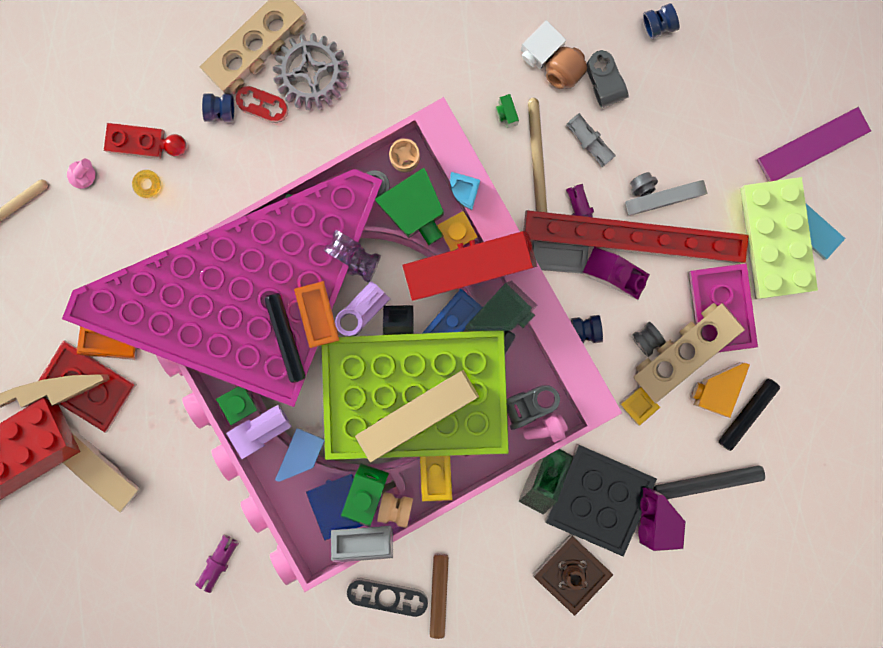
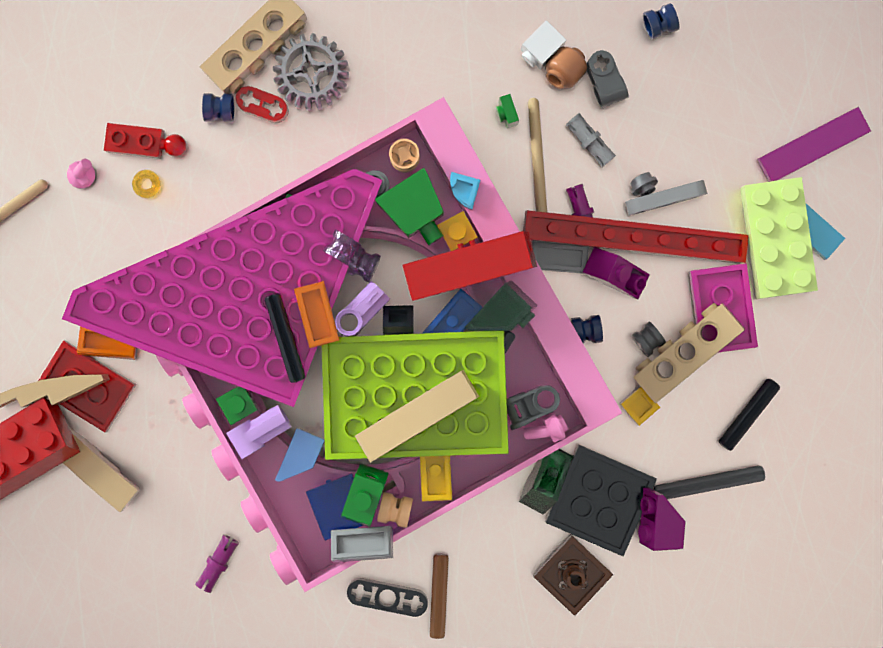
light orange slope [692,362,750,418] -> none

